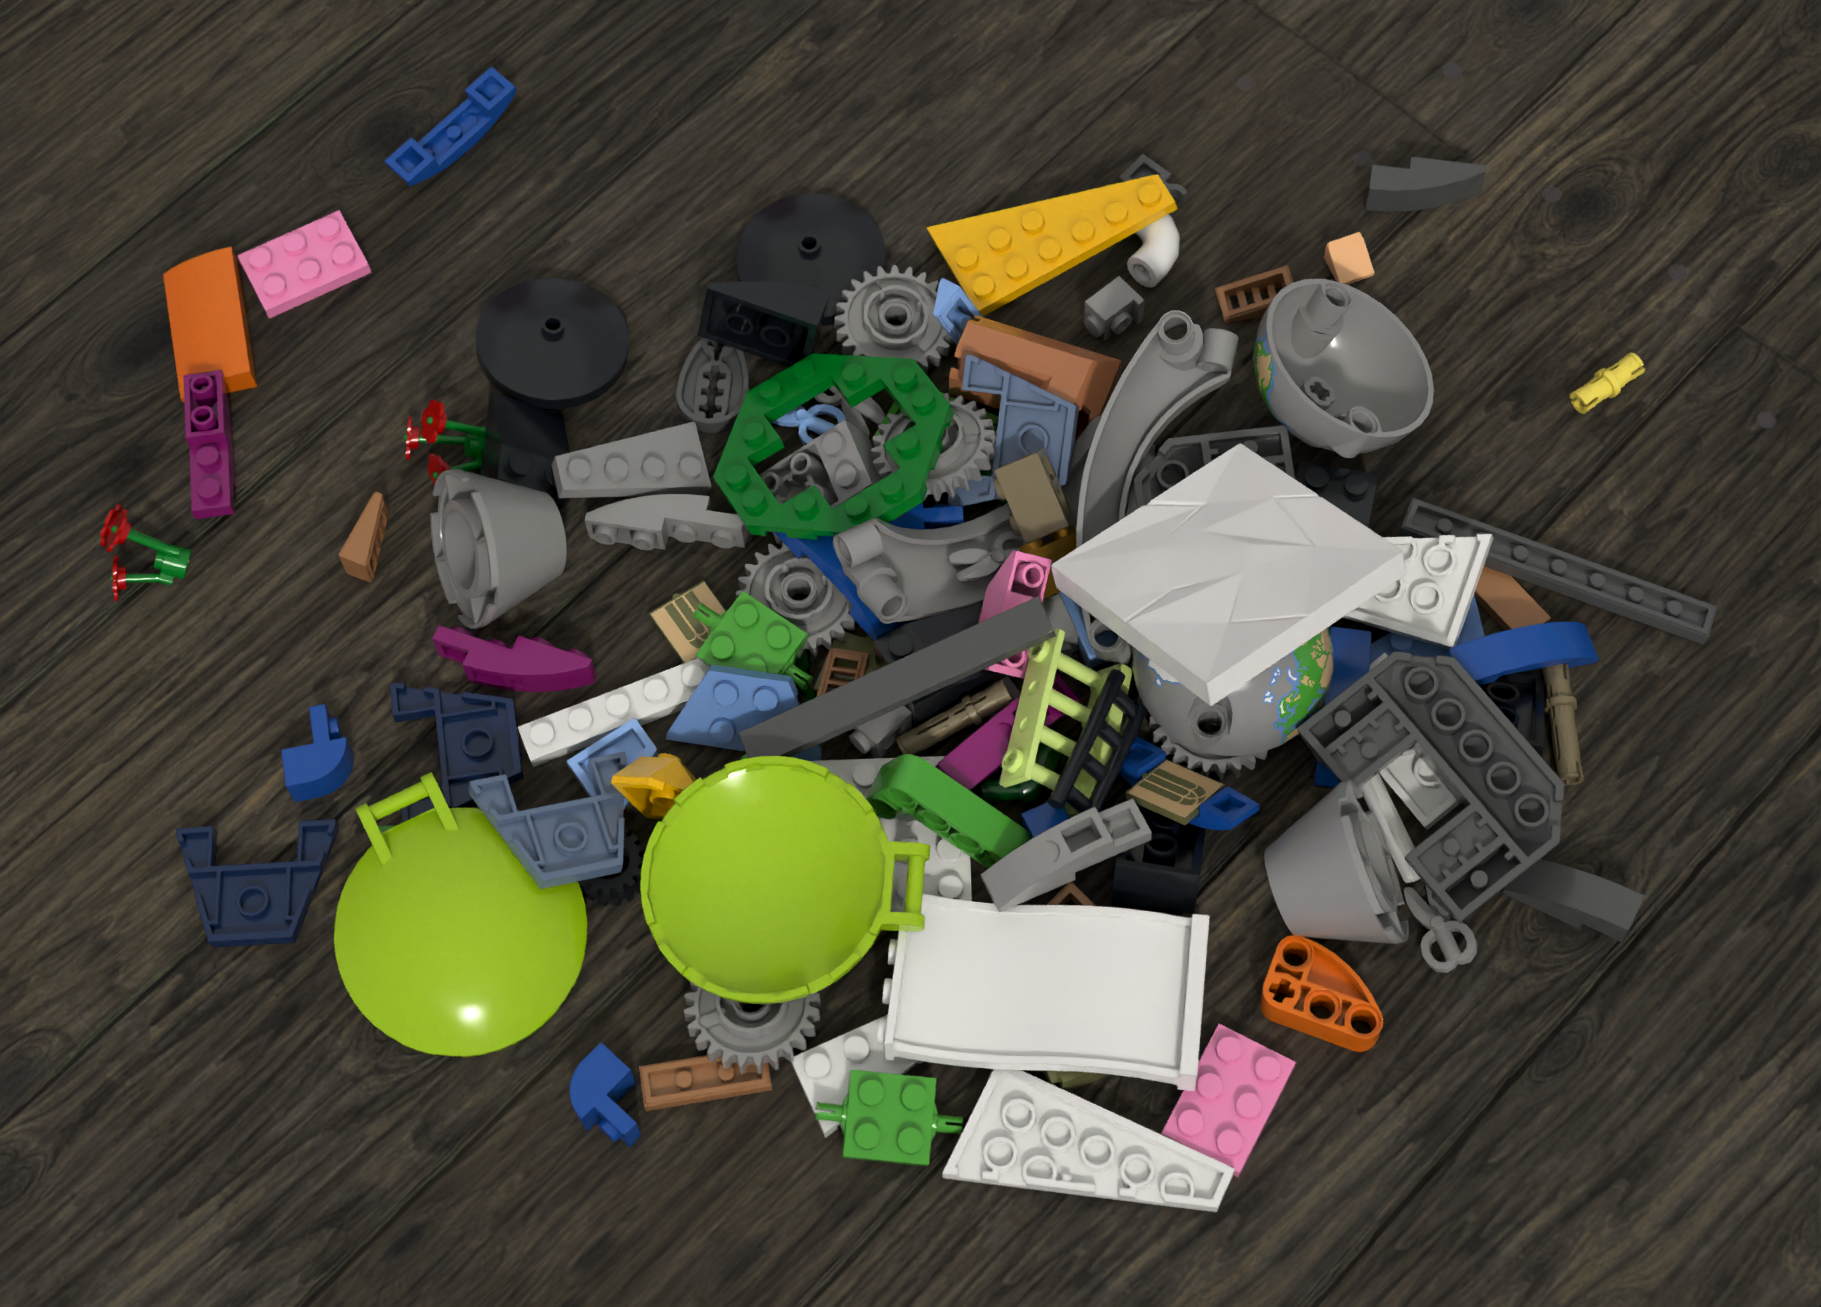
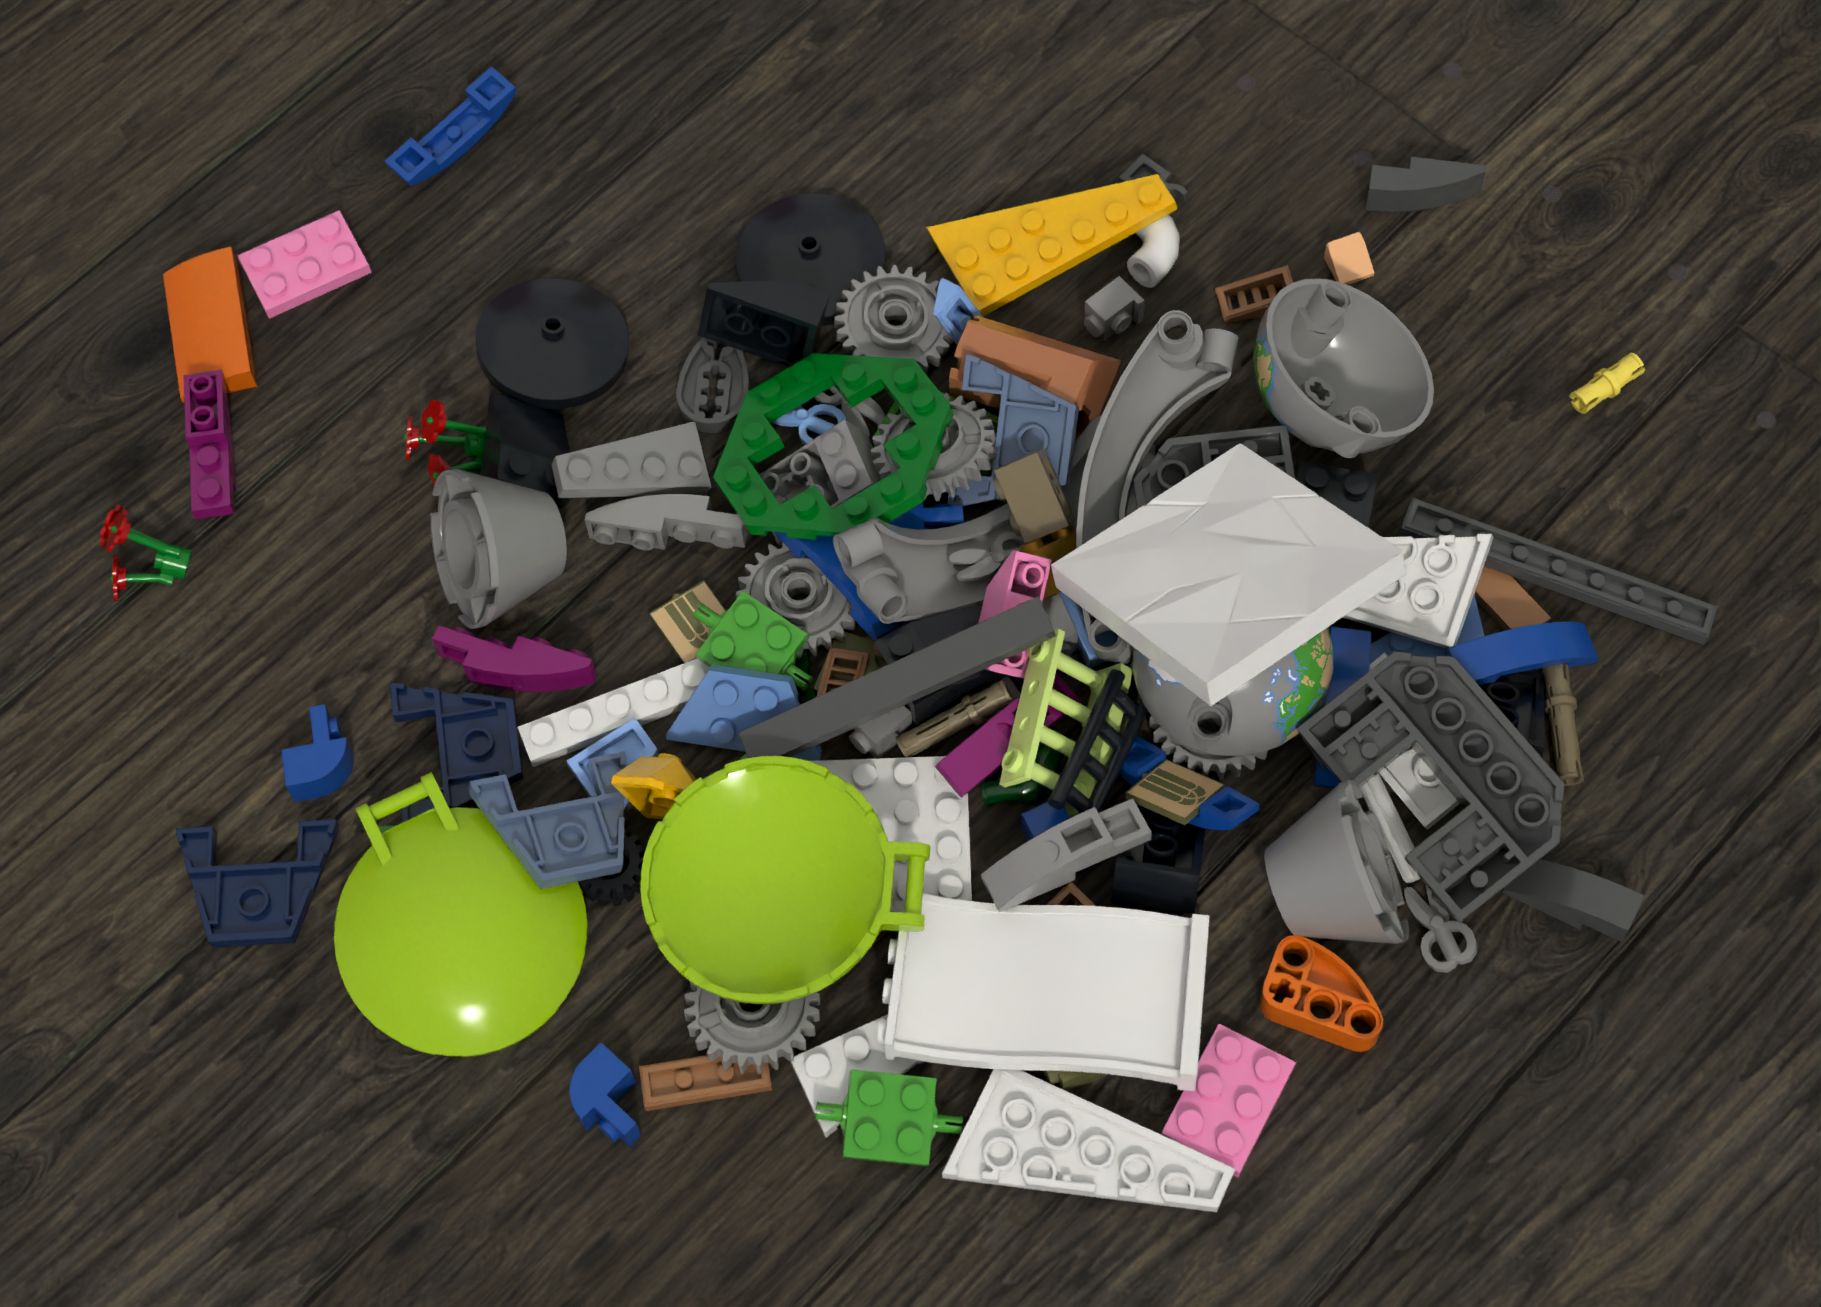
medium nougat slope [338,492,390,583] -> none
bright green beam [865,754,1031,869] -> none

